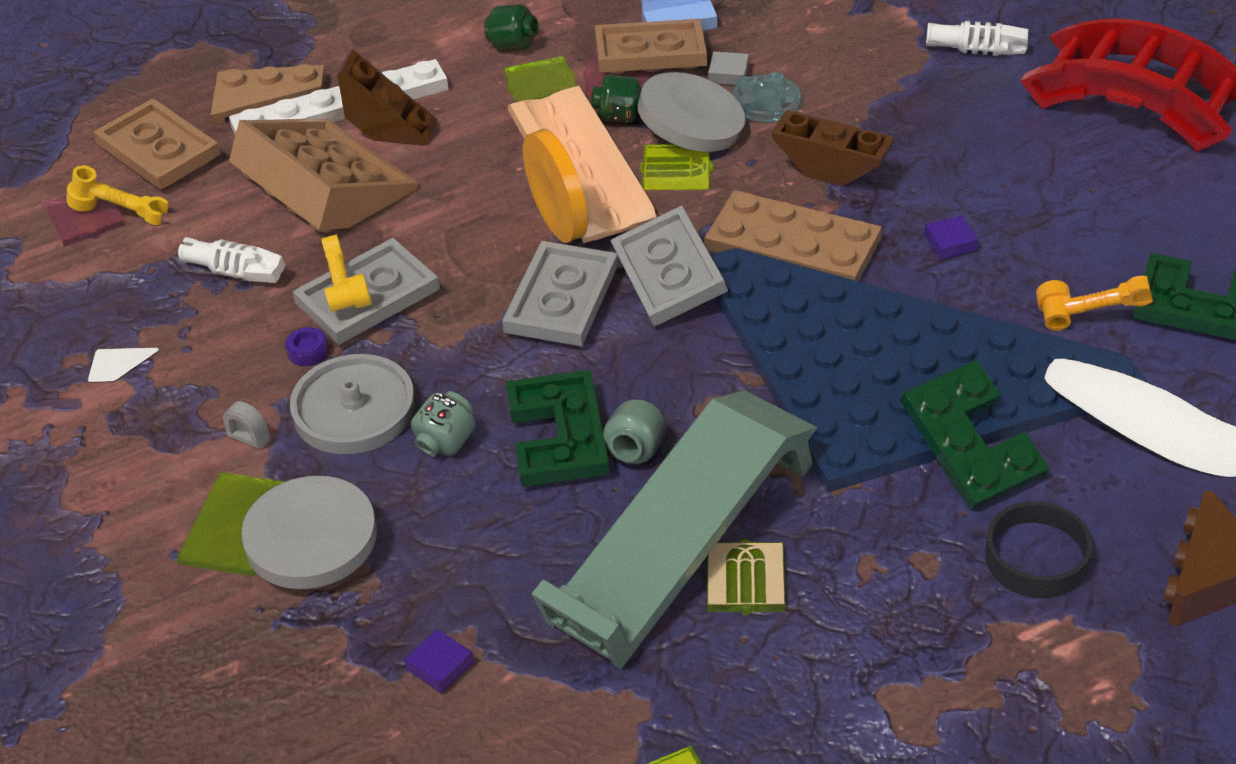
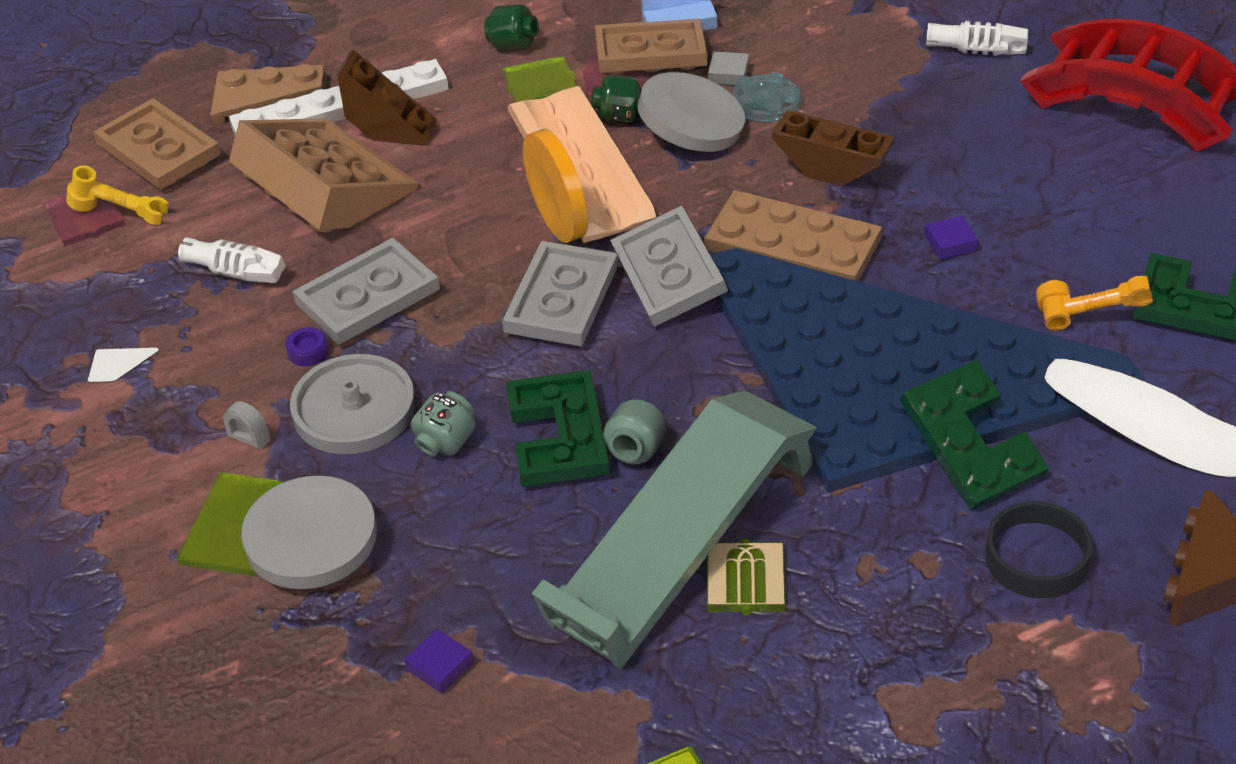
yellow brick [321,234,372,312] -> none
clear neon green piece [639,144,713,190] -> none

